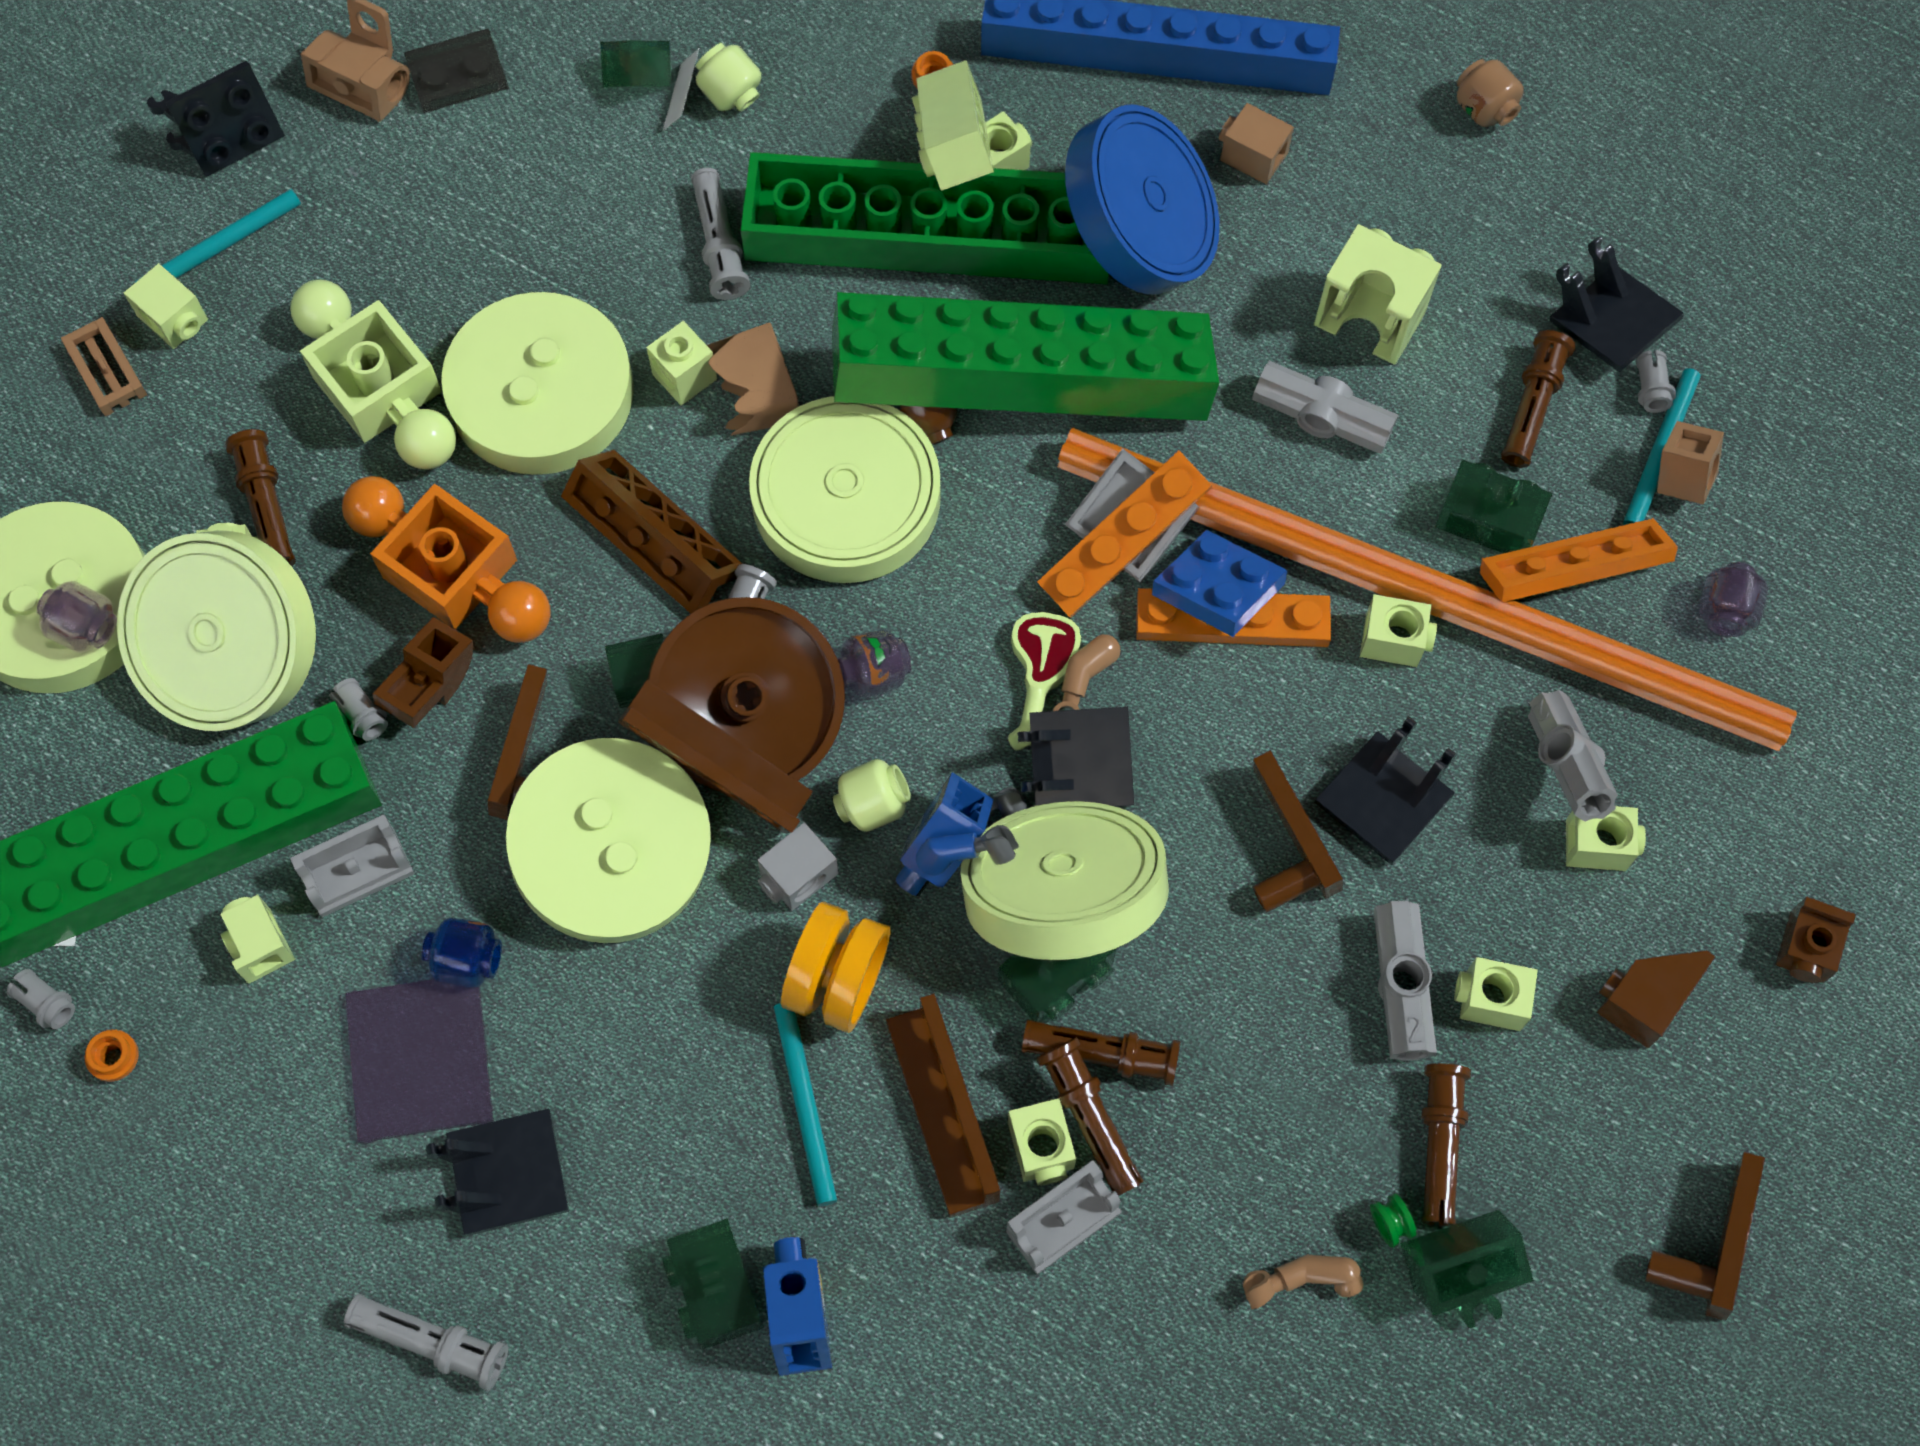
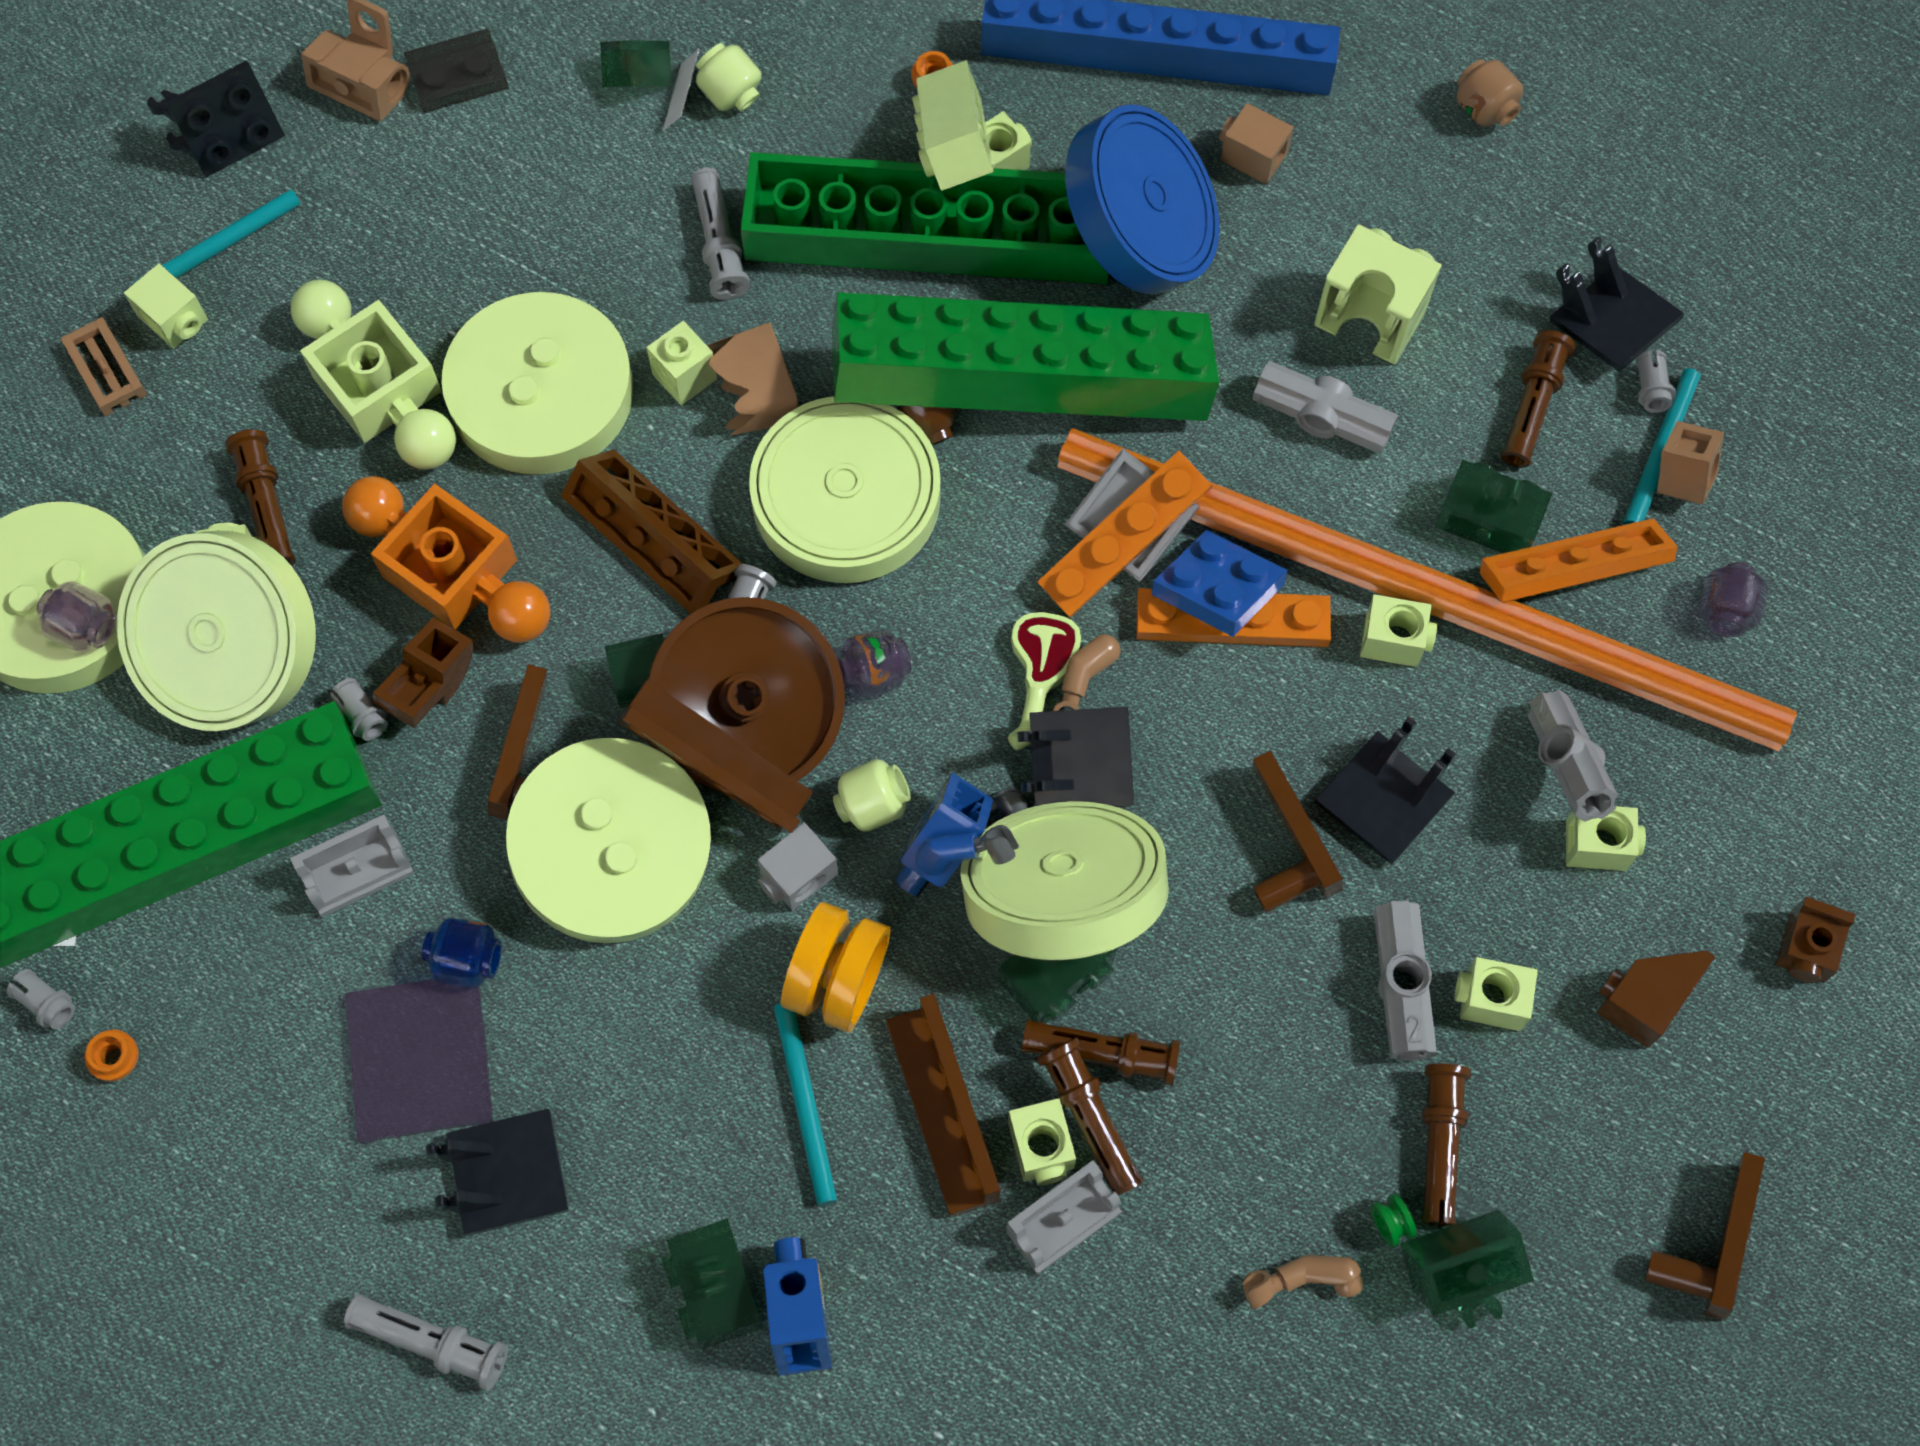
yellowish green brick [221,895,295,984] -> none

